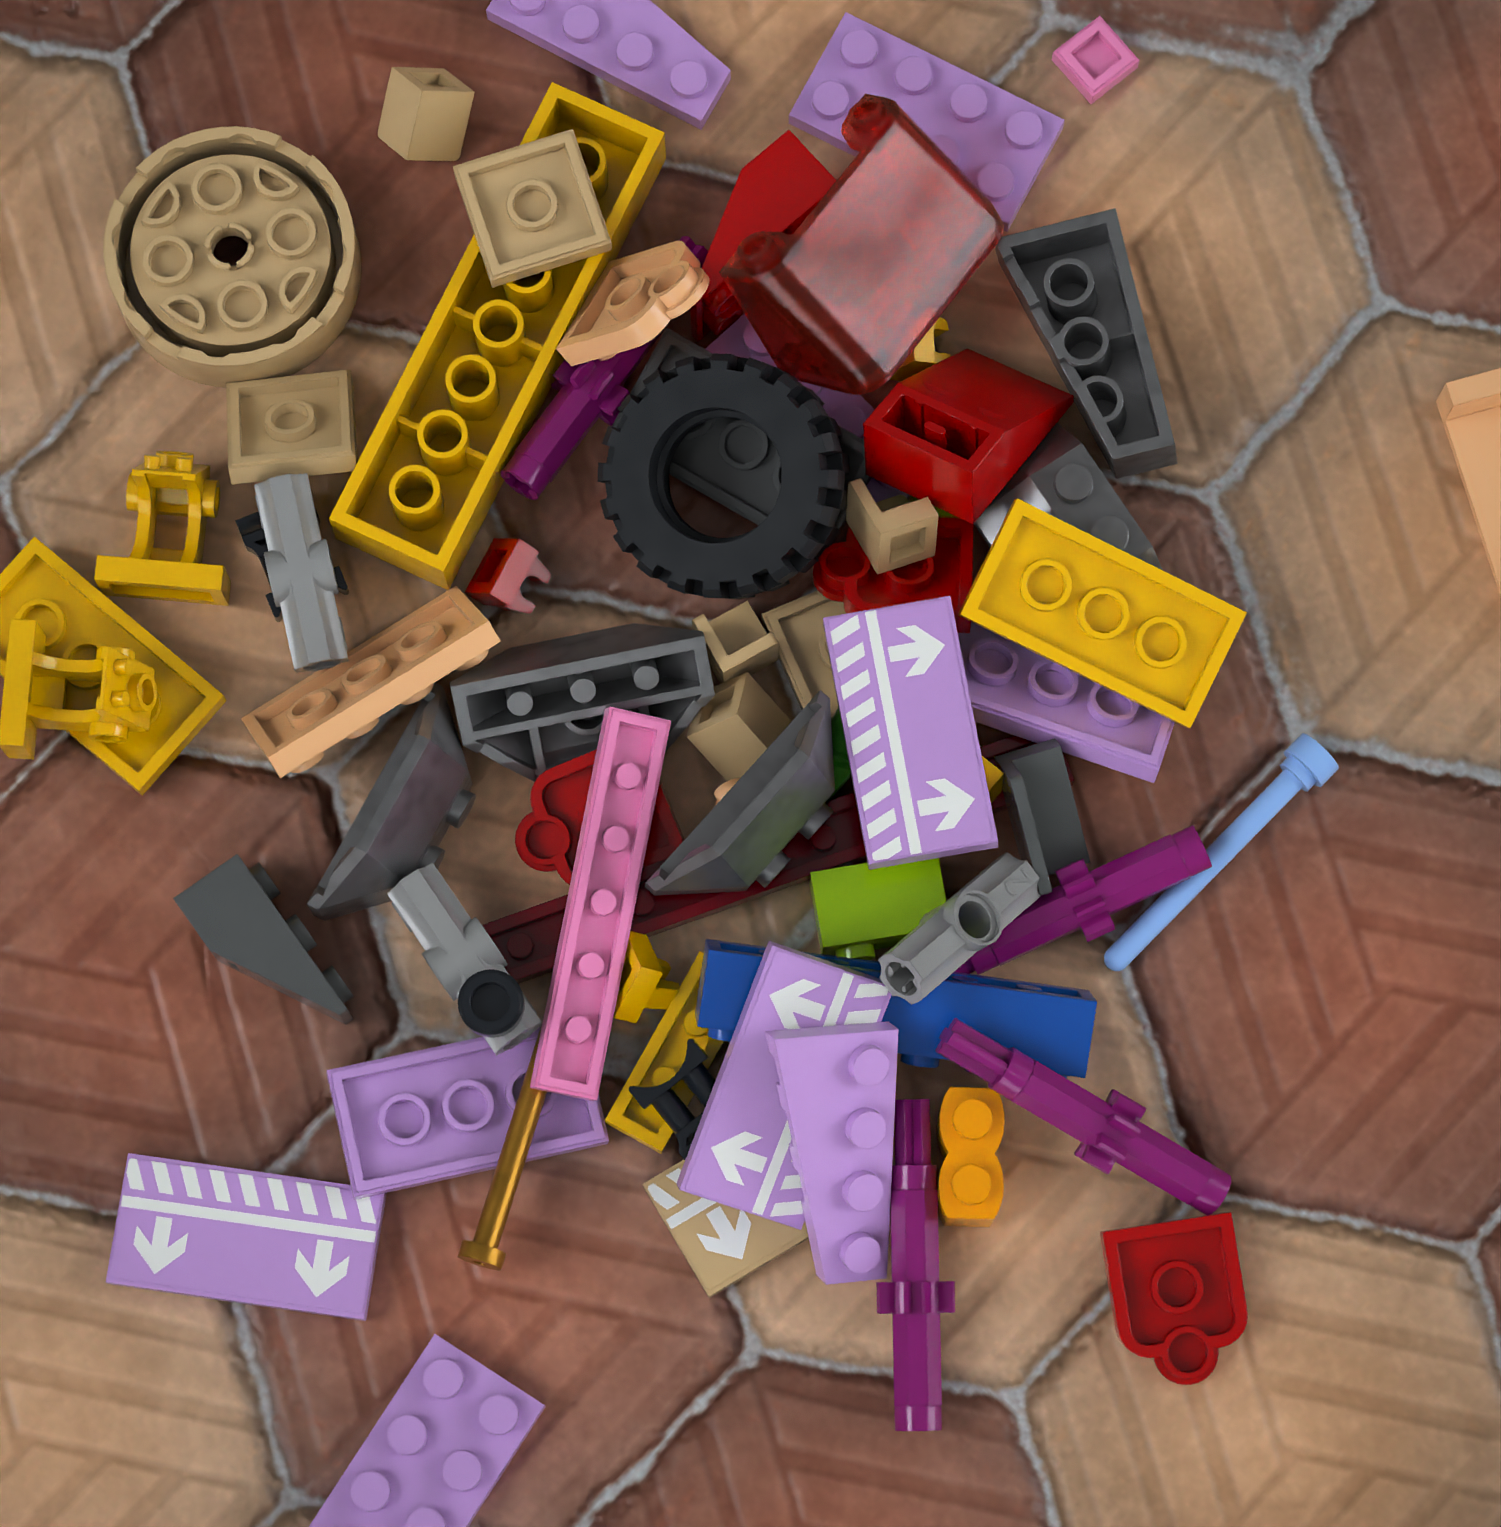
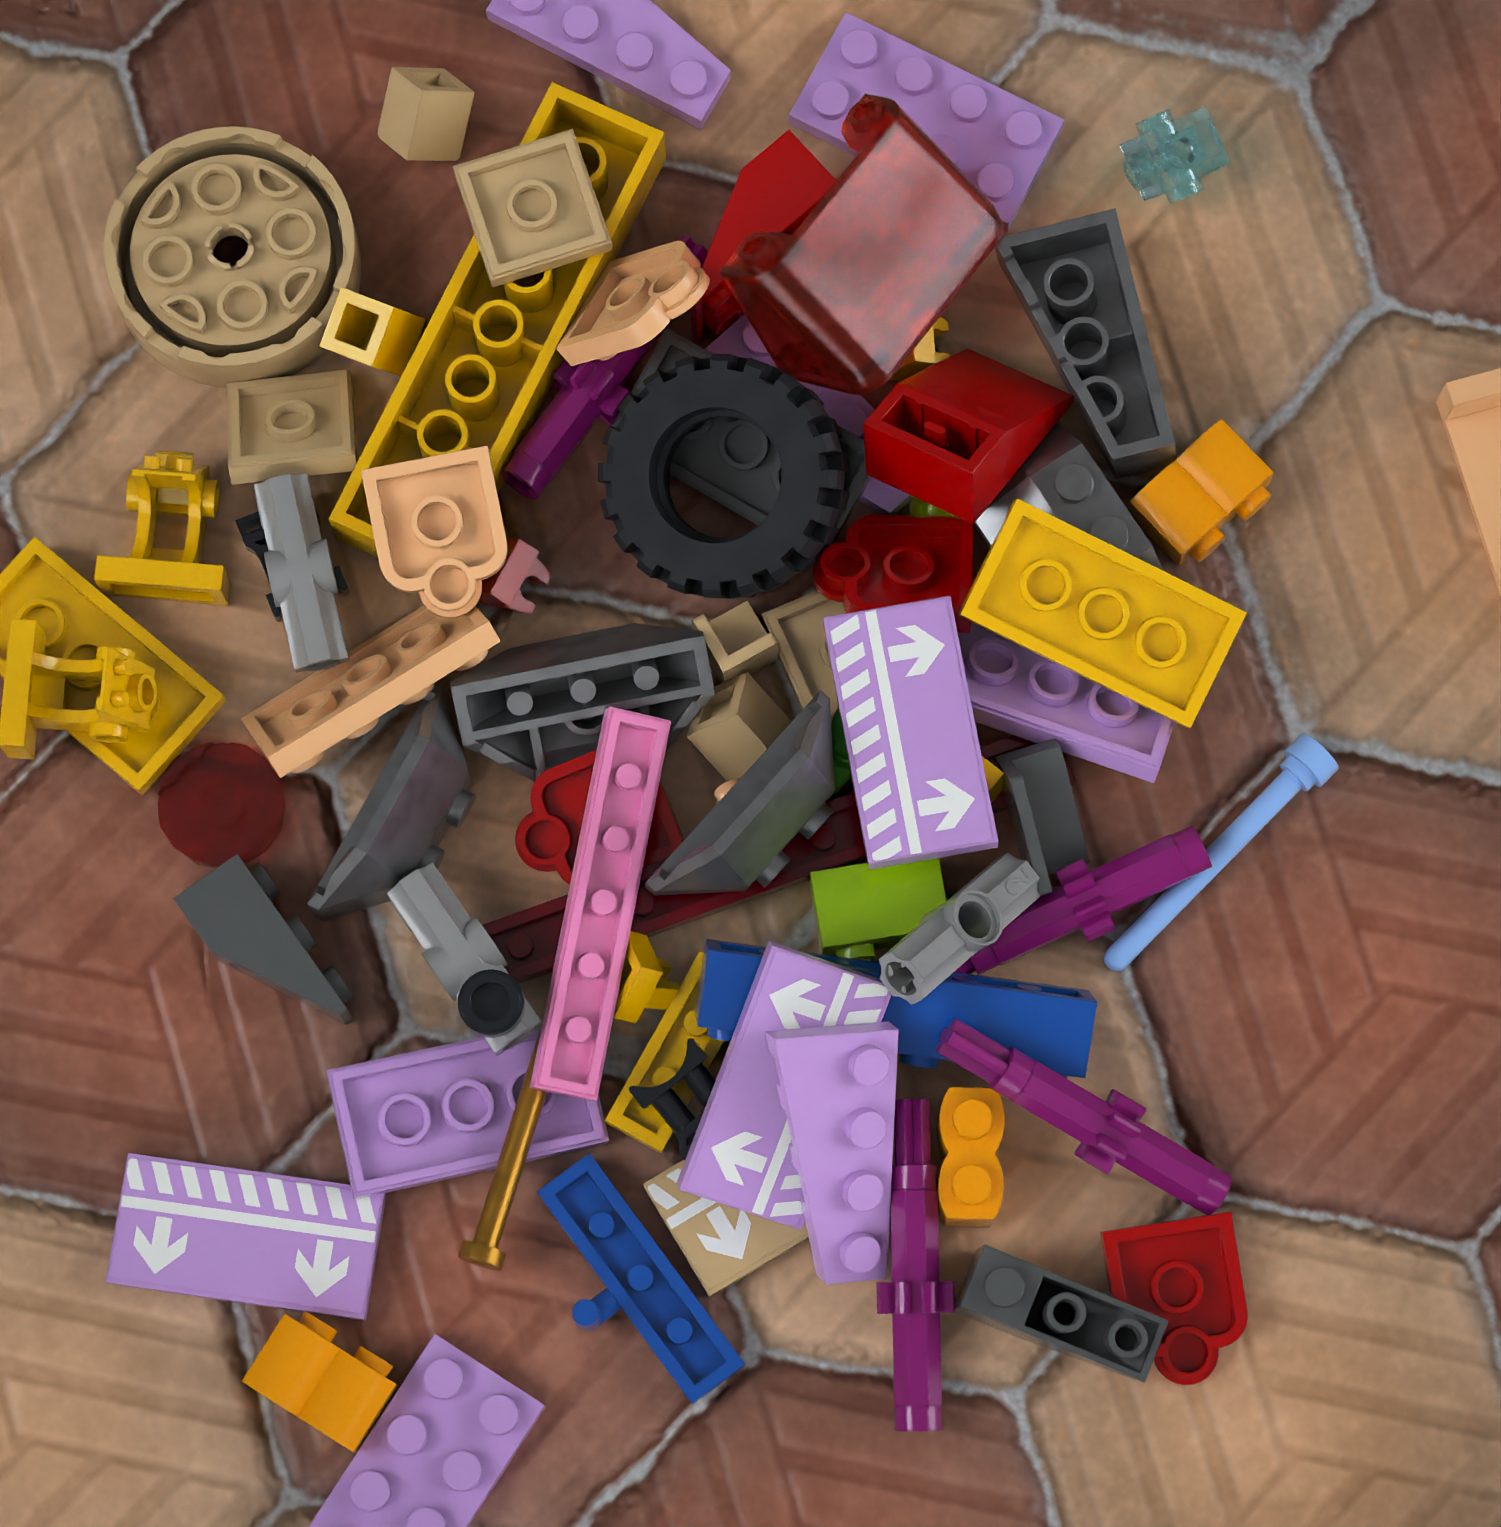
tan panel [846,478,939,575] -> none
bright pink tile [1052,16,1140,104] -> none
none -> clear red tile [157,742,286,869]
none -> light orange brick [241,1311,398,1453]
none -> yellow brick [319,287,426,376]
none -> light nougat plate [361,445,508,618]
none -> blue plate [537,1153,745,1405]
none -> dark grey slope [955,1244,1169,1383]
none -> clear light blue brick [1119,106,1230,204]
none -> light orange brick [1128,419,1274,566]

